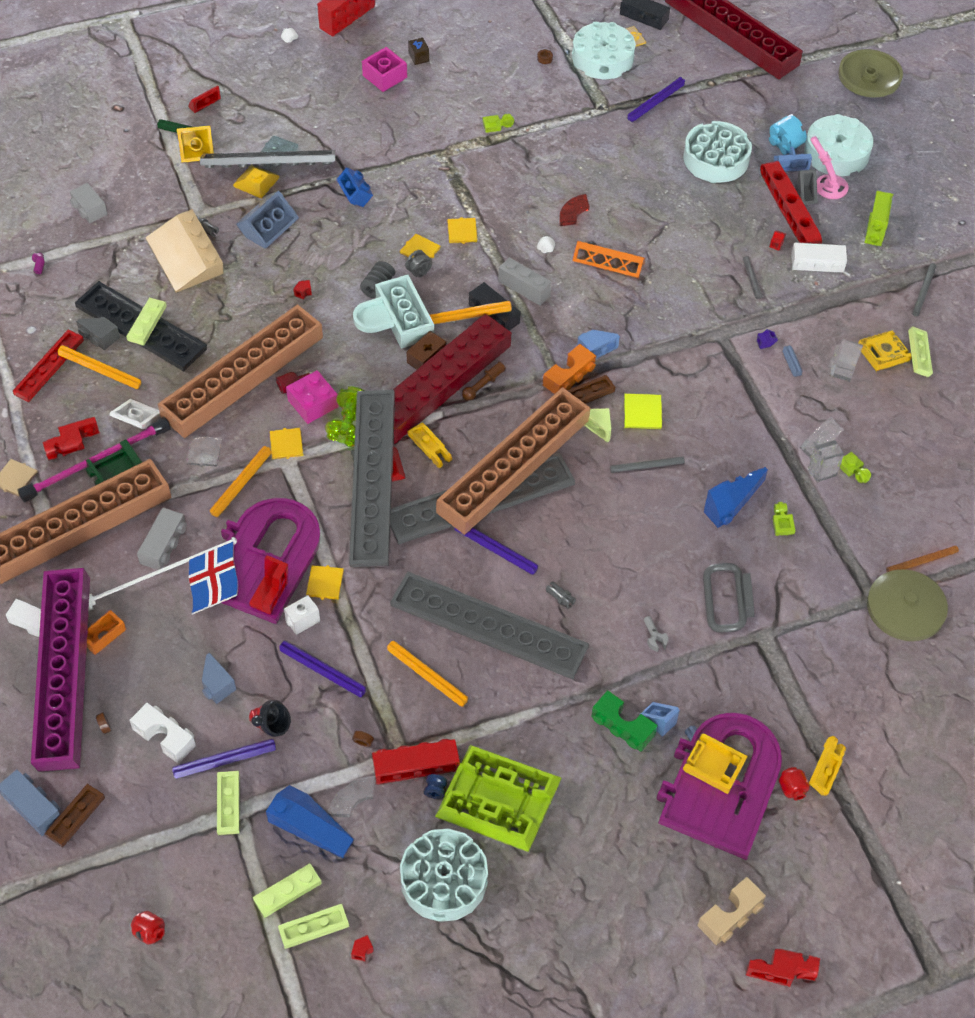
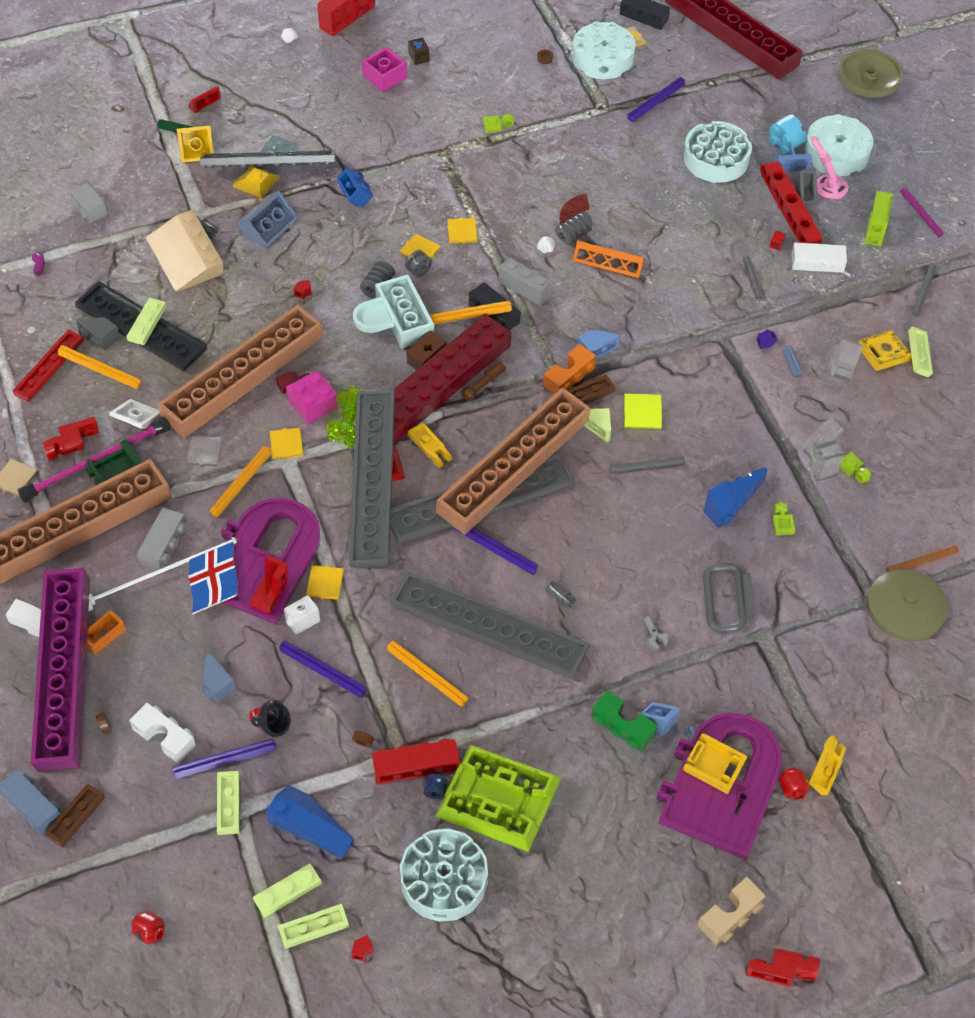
none -> dark grey piece [555,211,592,245]
none -> magenta bar [900,188,944,237]

